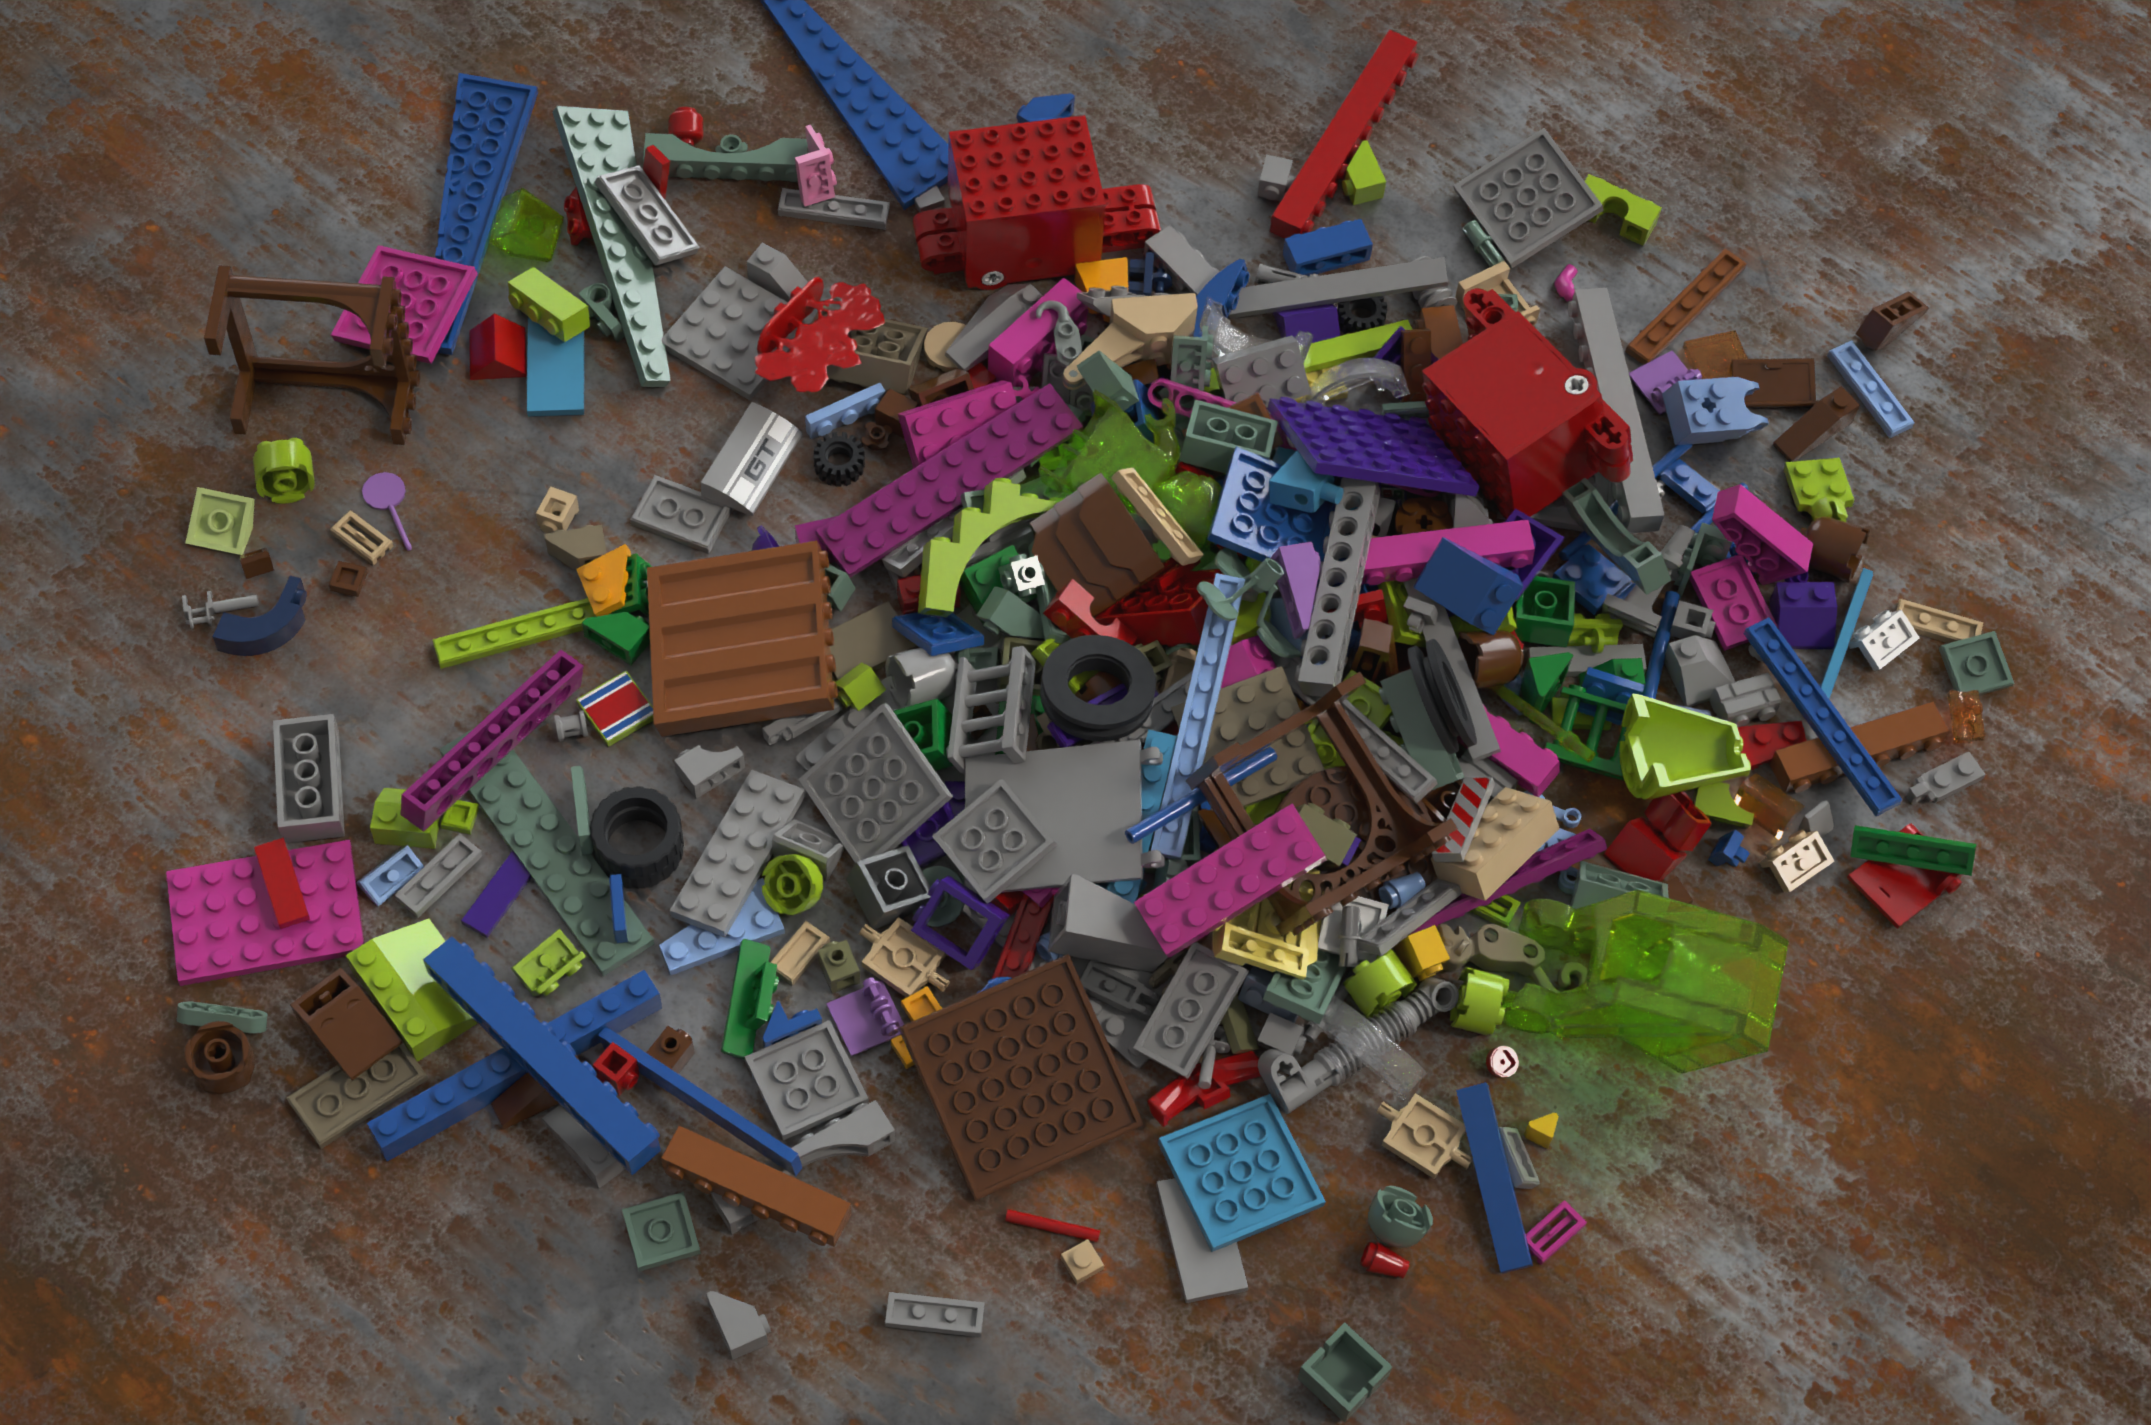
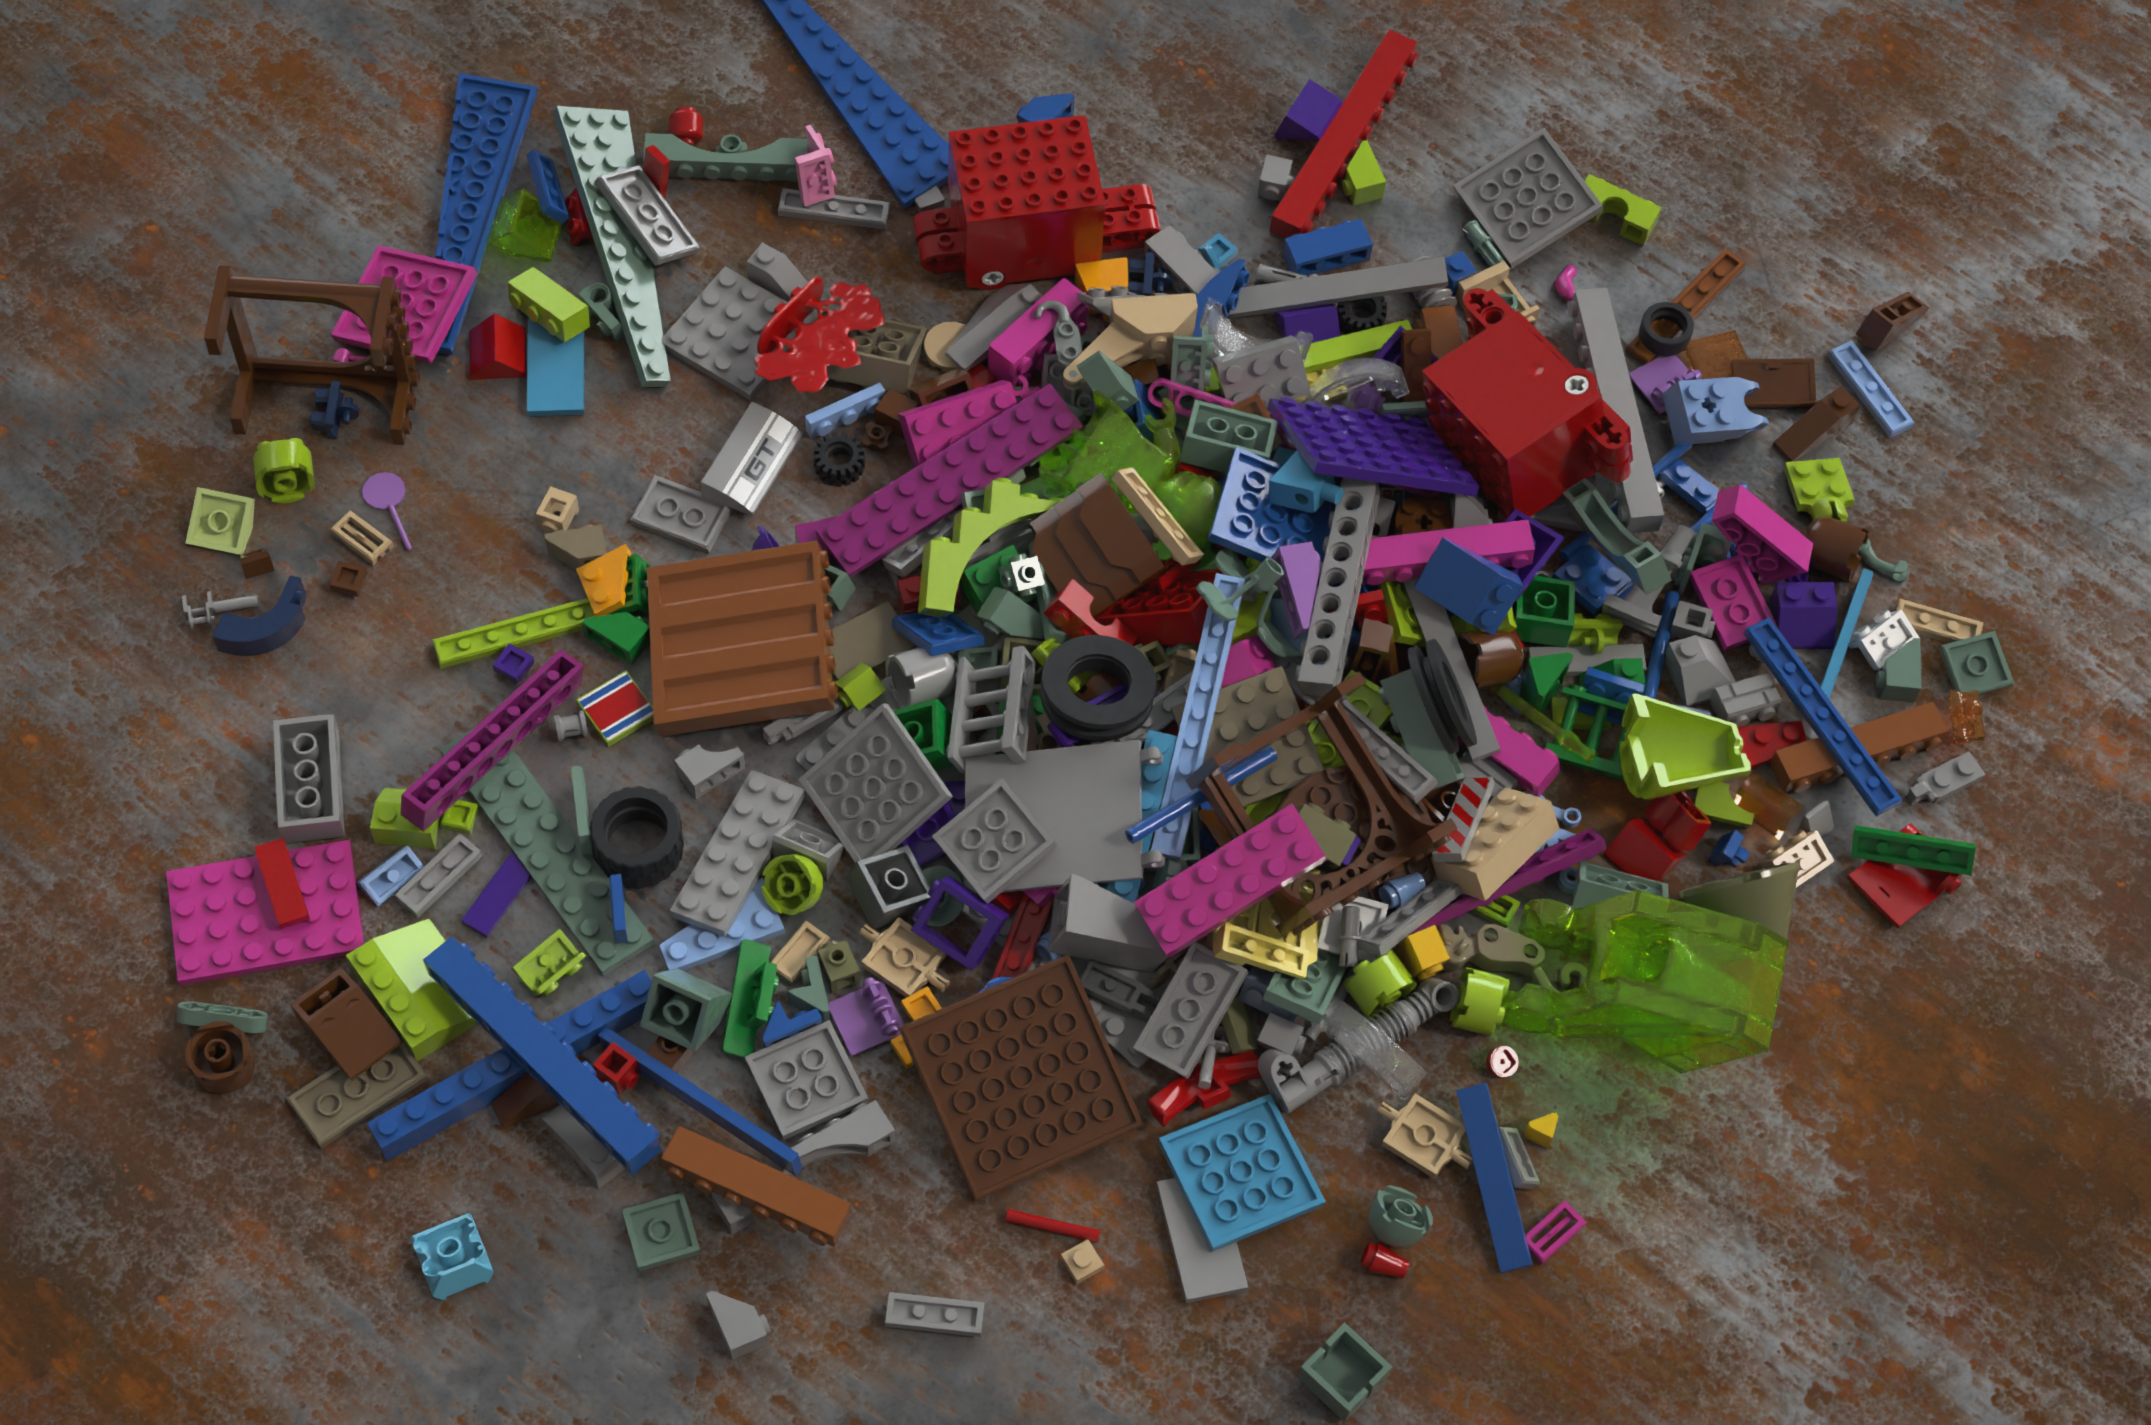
light grey tile [1403,596,1439,634] -> none
none -> dark blue hips [310,381,360,439]
none -> dark pink hand [332,348,366,362]
none -> medium azure slope [411,1213,494,1301]
none -> dark purple plate [492,644,535,684]
none -> blue tile [527,150,569,224]
none -> sand green slope [640,969,733,1051]
none -> sand green slope [787,955,830,1023]
none -> dark azure tile [1196,233,1238,272]
none -> dark purple slope [1274,79,1343,140]
none -> medium lavender gear [1350,382,1385,412]
none -> blue brick [1445,251,1477,297]
none -> black tyre [1639,302,1694,356]
none -> olive cone [1679,861,1799,960]
none -> sand green piece [1858,539,1910,583]
none -> sand green slope [1875,638,1922,702]

